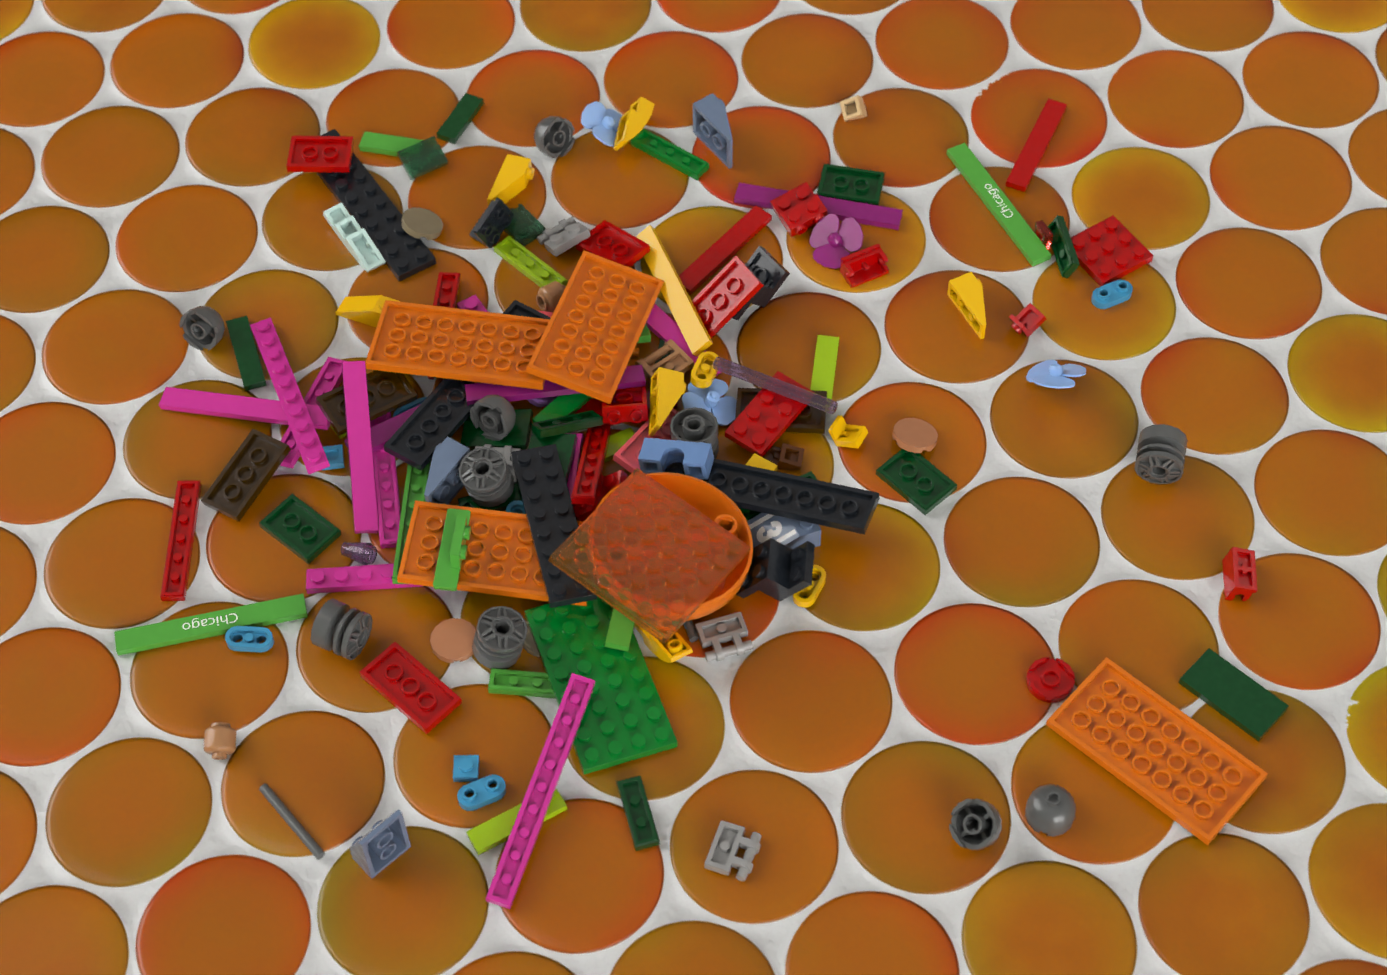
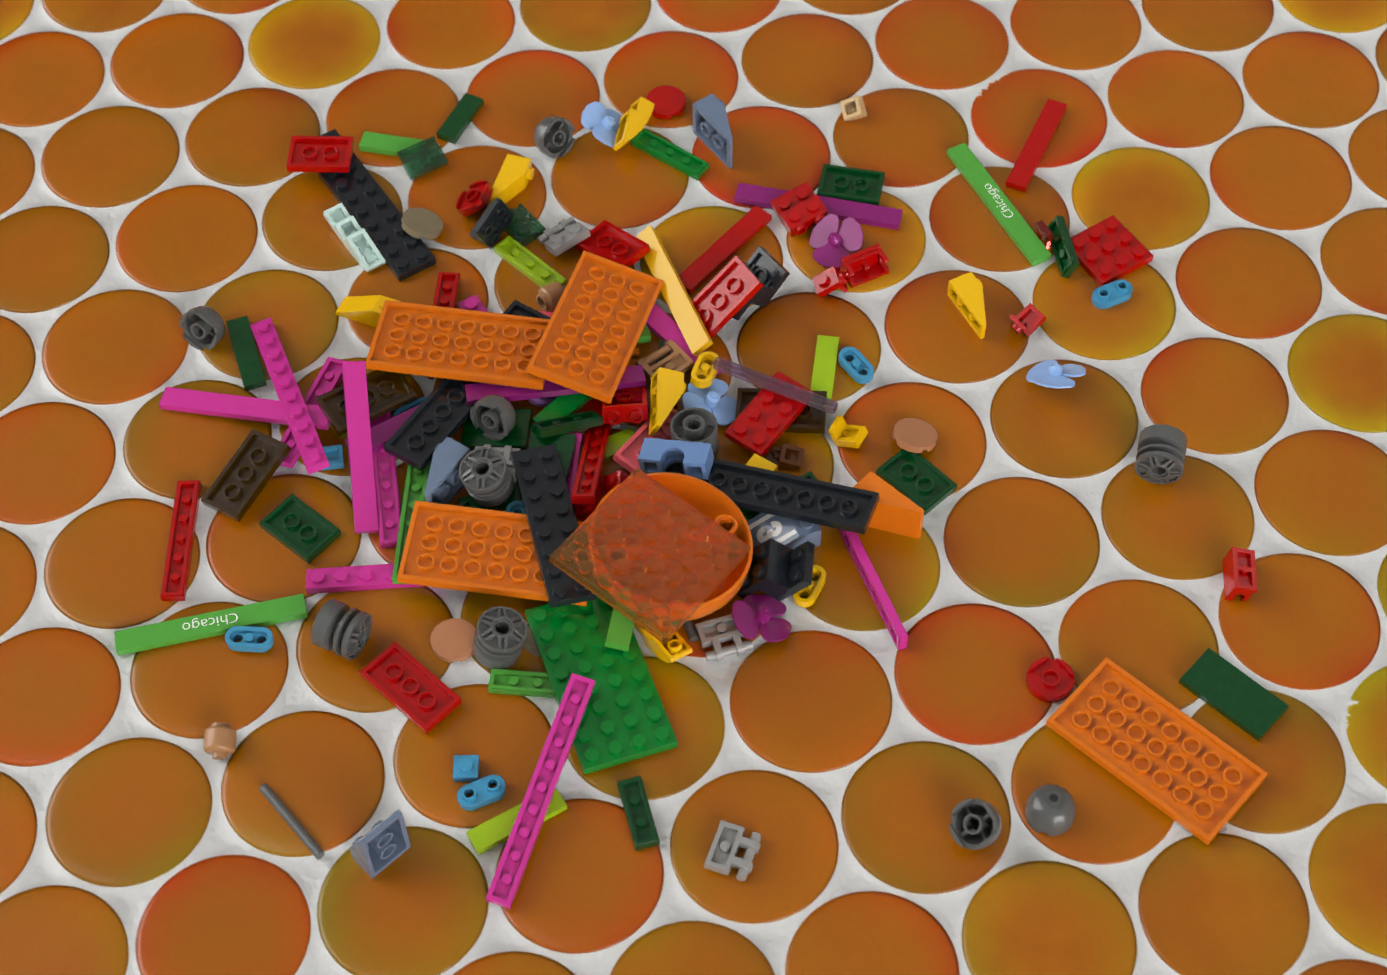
clear purple cone [341,542,377,565] -> none
bright green bracket [433,508,471,591] -> none
none -> red tile [456,180,493,216]
none -> red tile [646,85,686,119]
none -> magenta piece [731,595,792,642]
none -> red bracket [812,266,849,298]
none -> dark azure plate [838,347,874,384]
none -> dark pink tile [838,529,908,650]
none -> orange slope [853,471,924,539]

